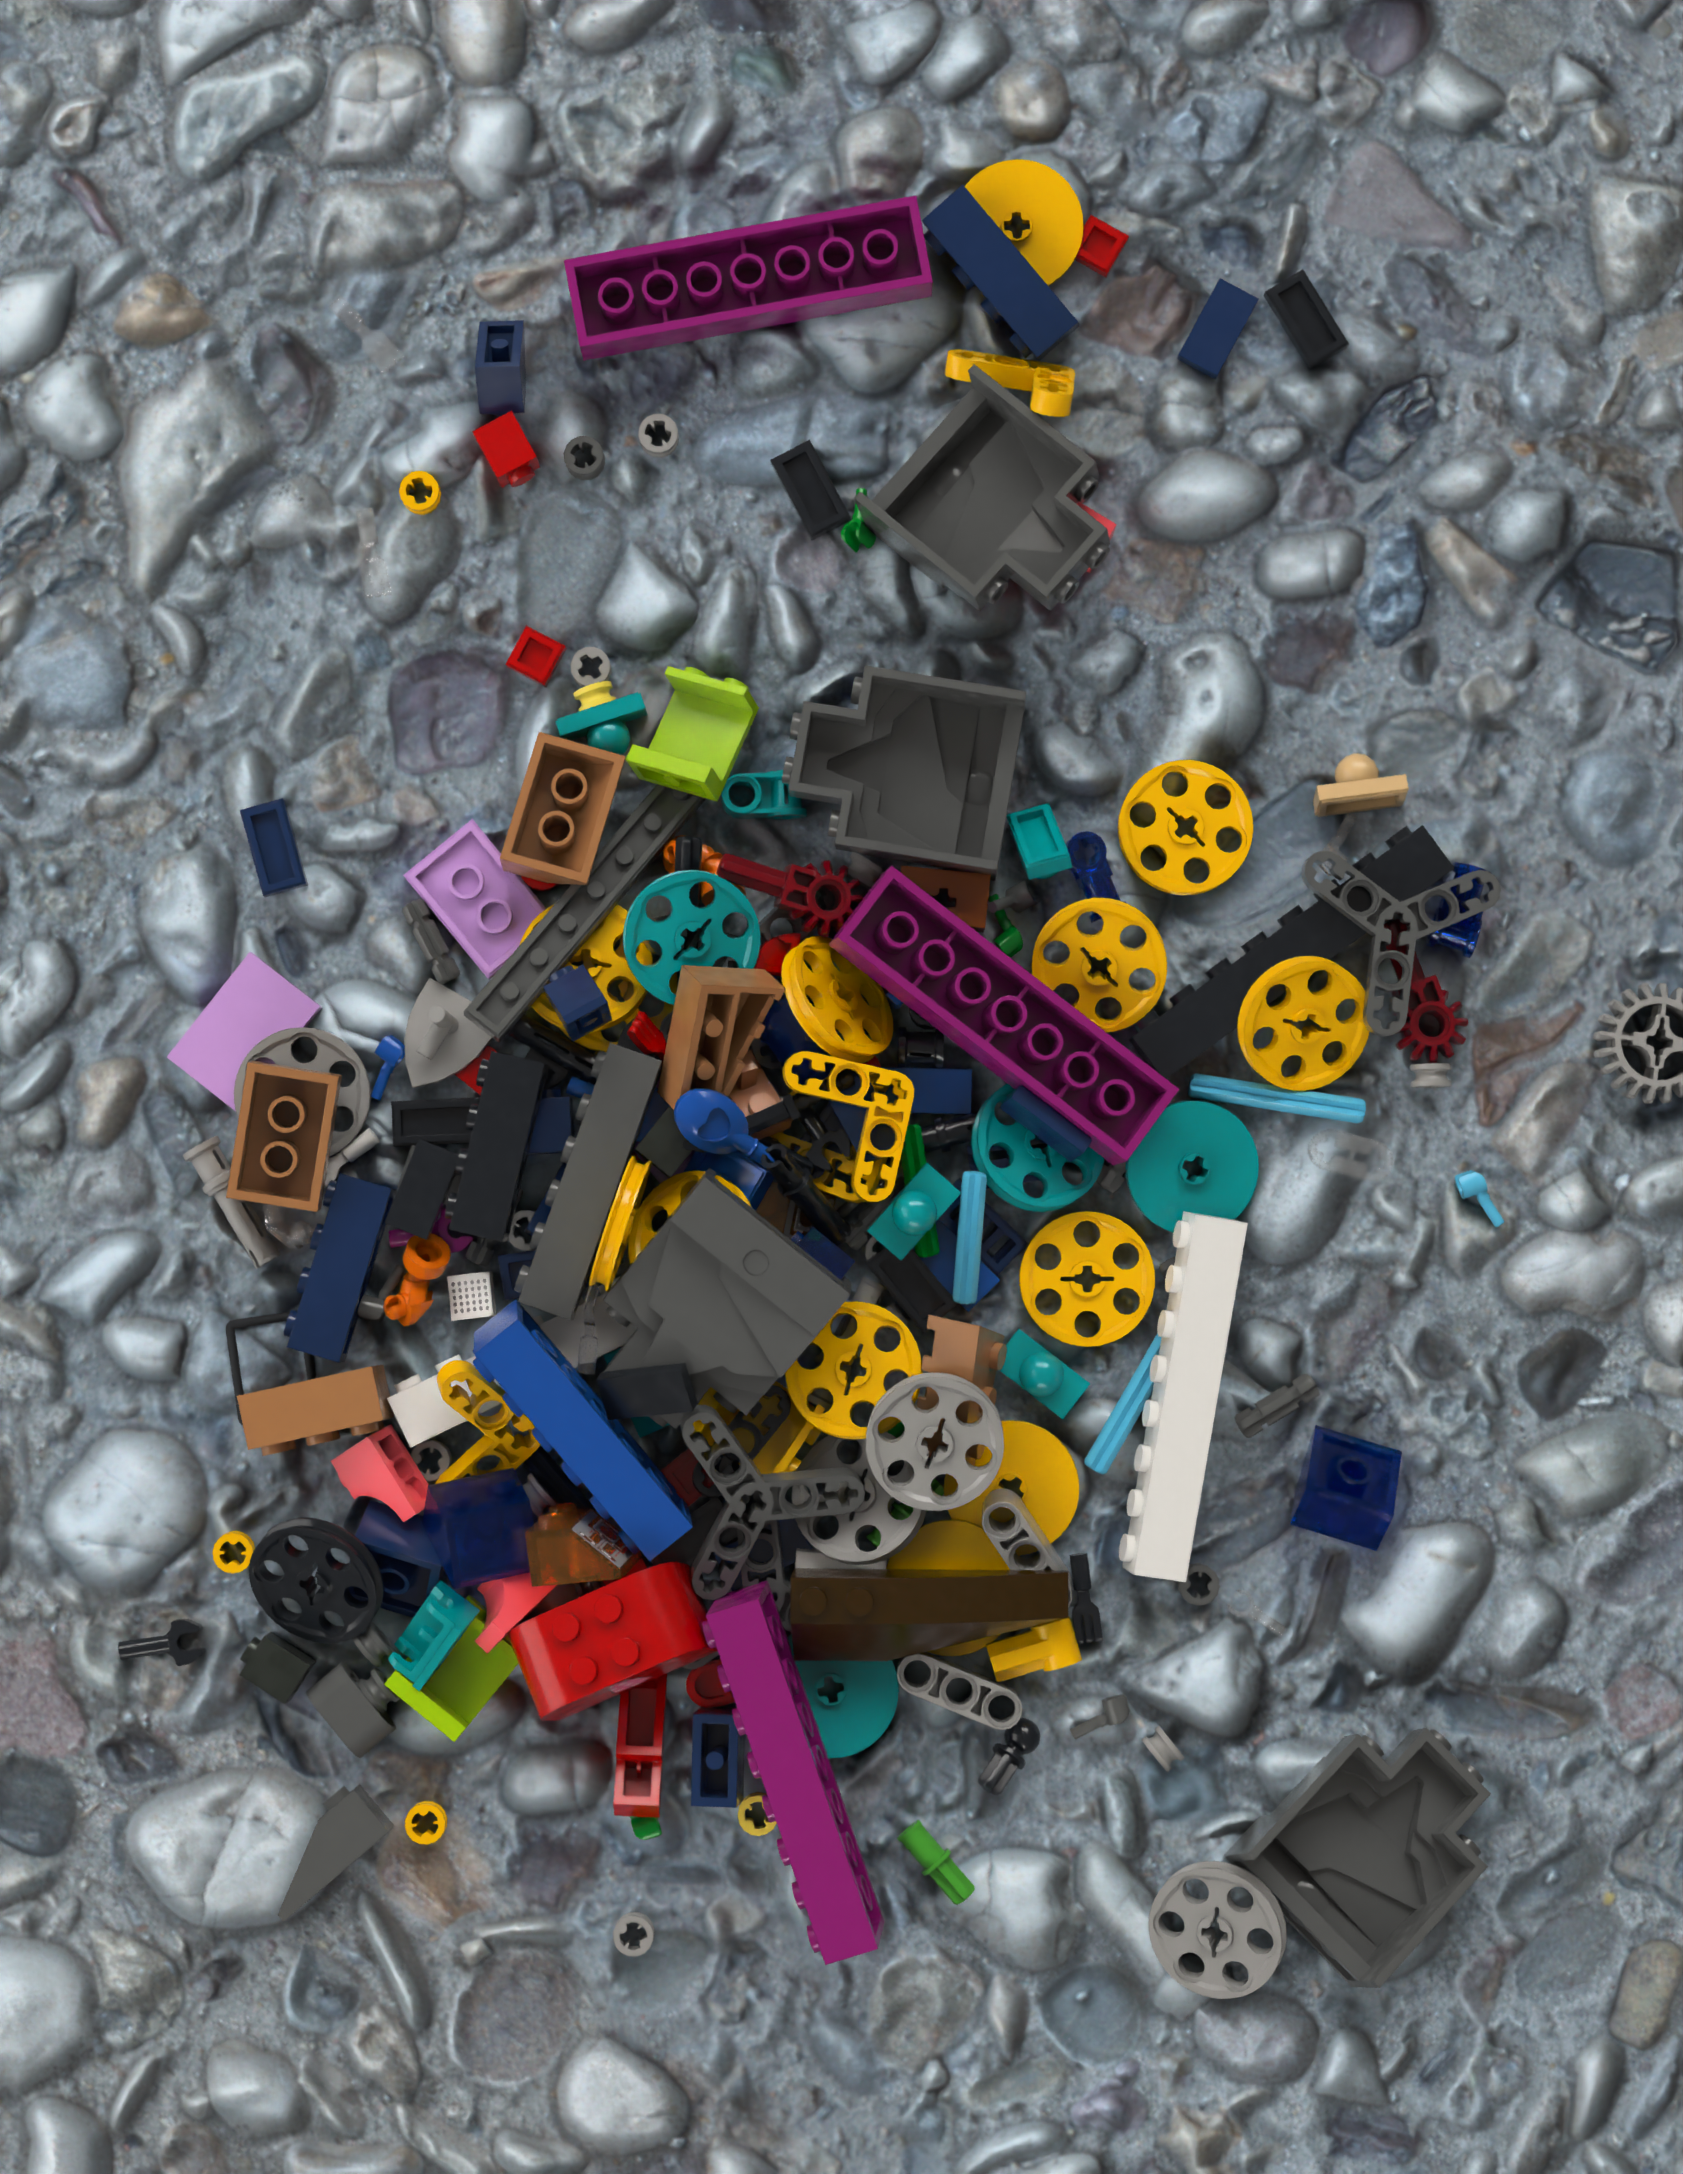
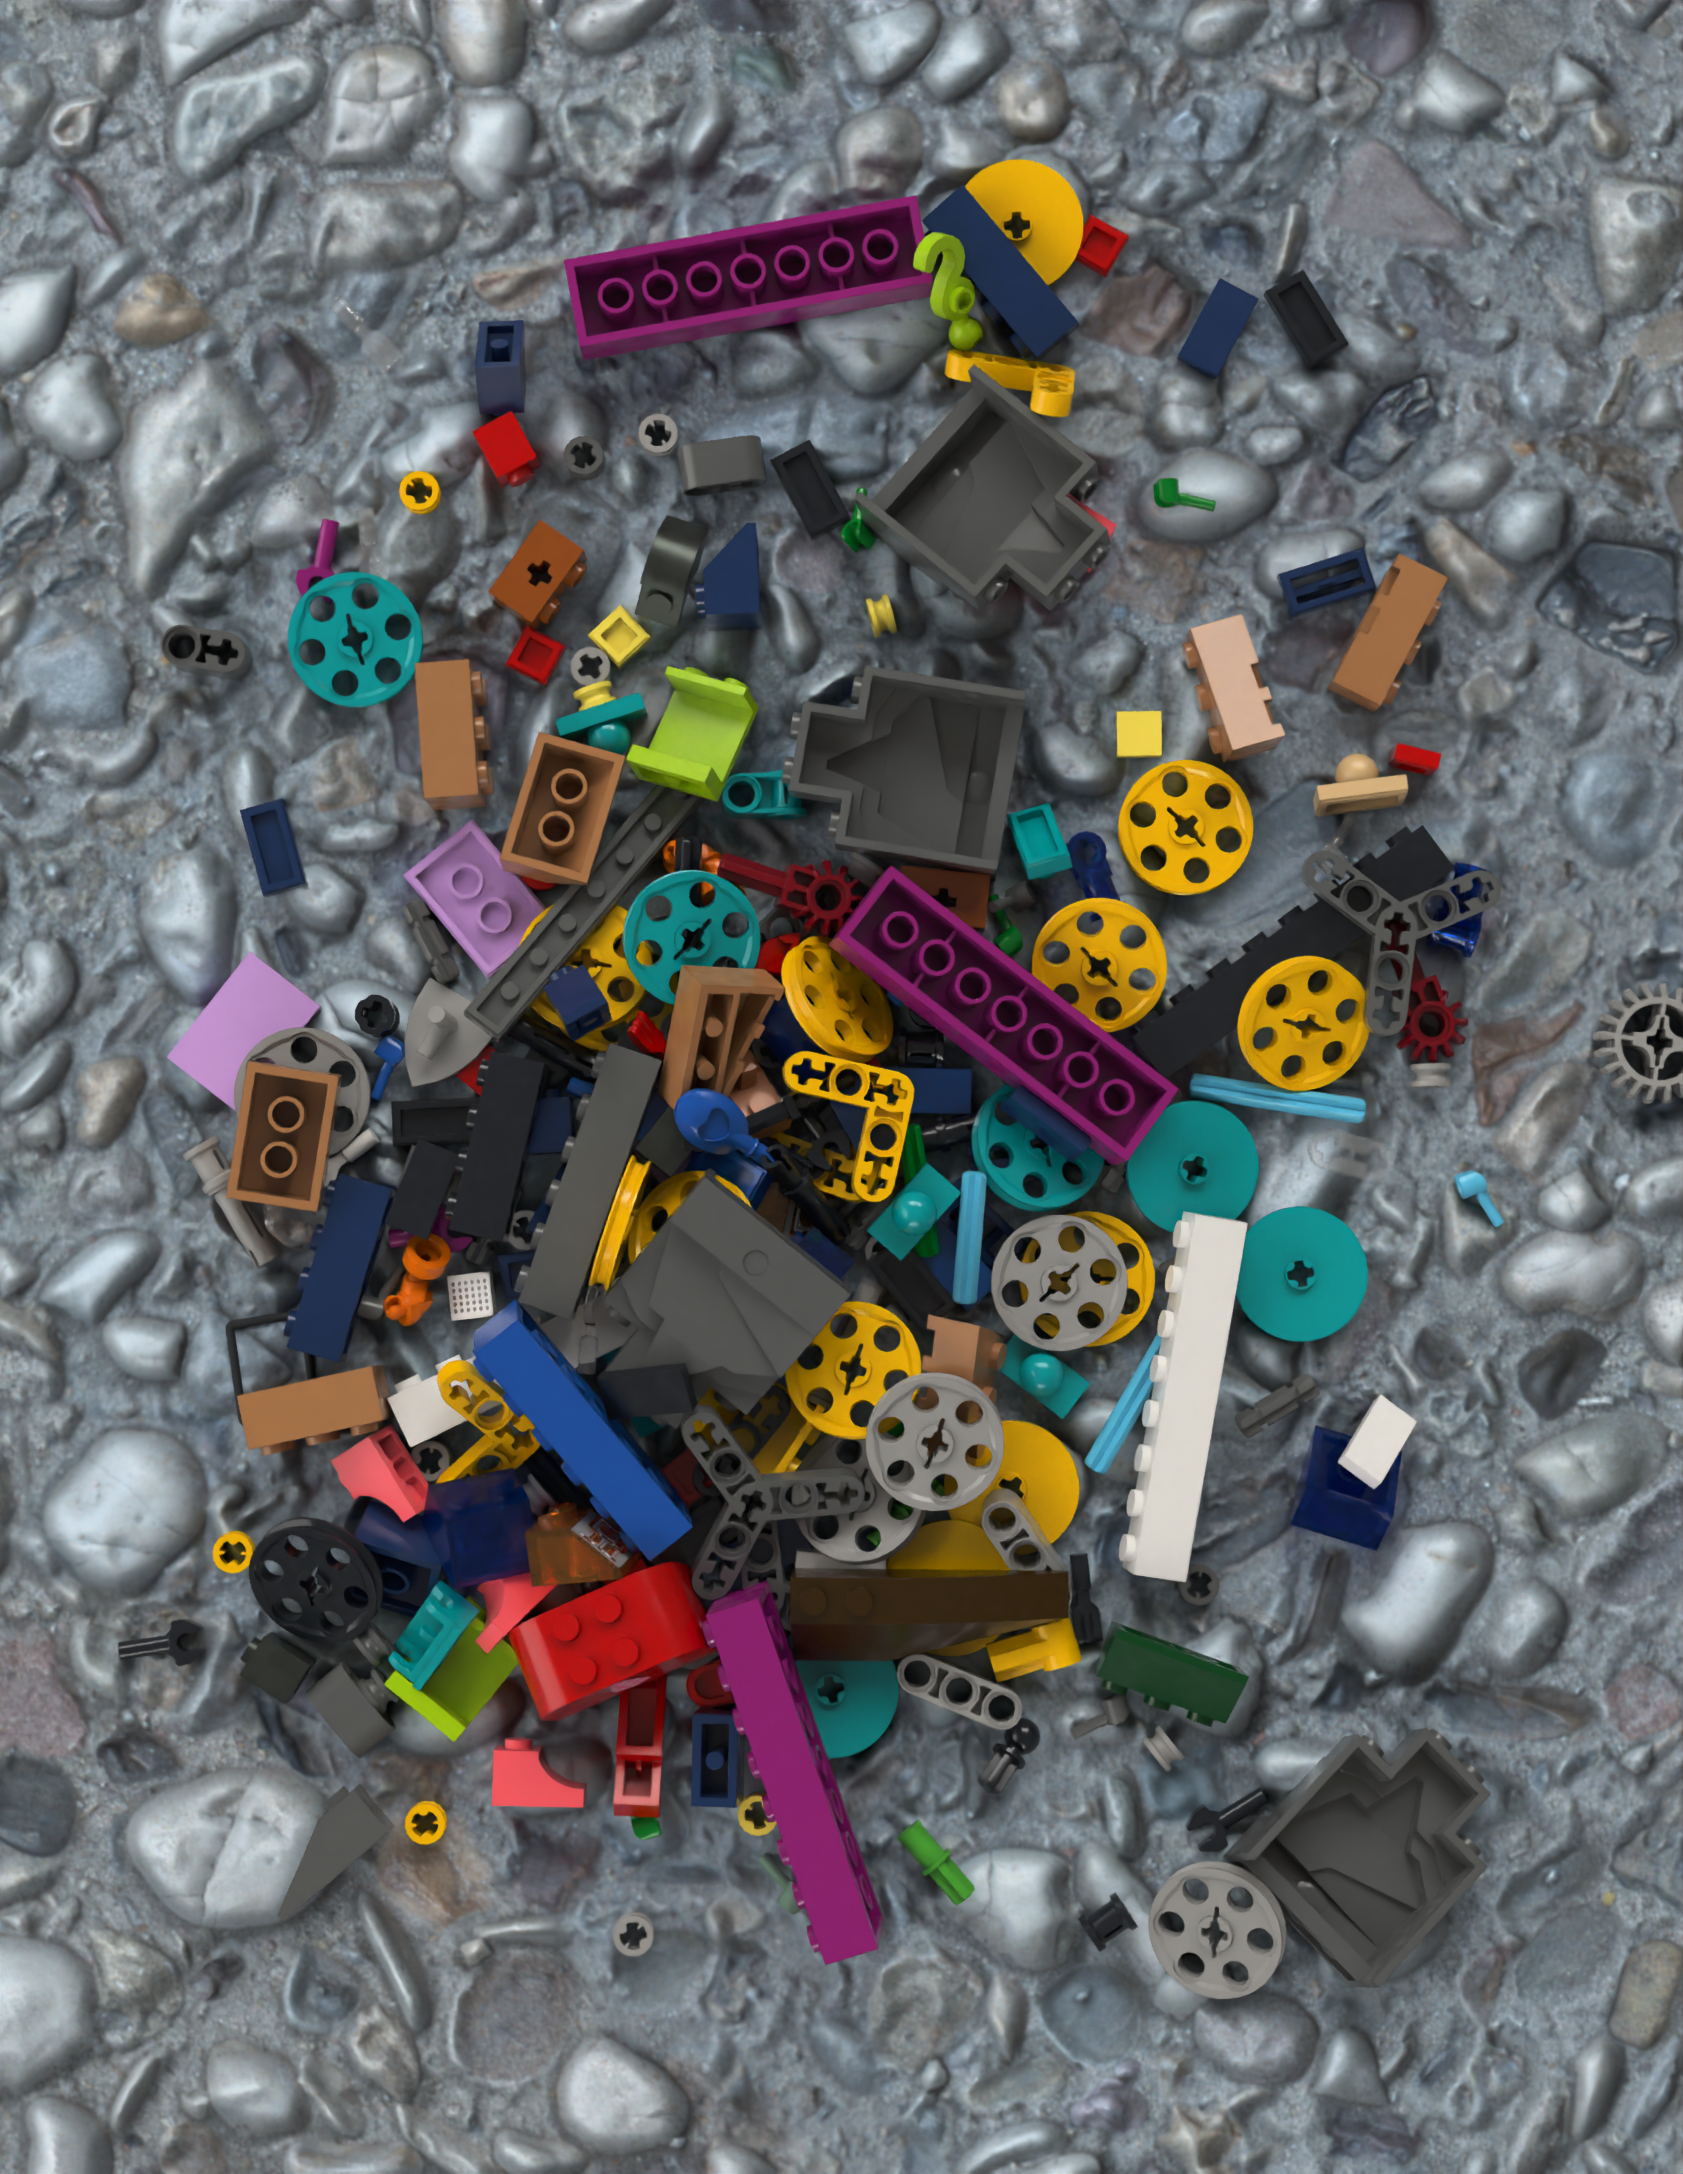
none -> dark grey beam [161,625,253,680]
none -> teal wedge [288,572,423,708]
none -> magenta bar [296,519,339,605]
none -> black bush [355,995,400,1038]
none -> medium nougat brick [414,659,494,811]
none -> dark orange brick [488,520,588,630]
none -> coral arch [492,1737,587,1808]
none -> light yellow tile [588,605,652,670]
none -> pearl dark grey brick [635,515,709,628]
none -> dark grey beam [677,435,767,496]
none -> dark blue slope [695,523,762,631]
none -> sand green hand [759,1853,800,1915]
none -> light yellow bush [865,594,897,638]
none -> lime piece [913,232,983,351]
none -> light grey wedge [991,1215,1127,1351]
none -> black bush [1078,1892,1138,1952]
none -> dark green slope [1094,1621,1249,1727]
none -> light yellow tile [1116,711,1162,758]
none -> green hand [1153,478,1216,512]
none -> wedge [1182,614,1285,763]
none -> black bar [1185,1787,1269,1852]
none -> teal piece [1236,1206,1368,1342]
none -> dark blue tile [1277,547,1377,619]
none -> medium nougat wedge [1327,553,1448,713]
none -> white tile [1338,1395,1417,1489]
none -> red tile [1388,743,1441,777]

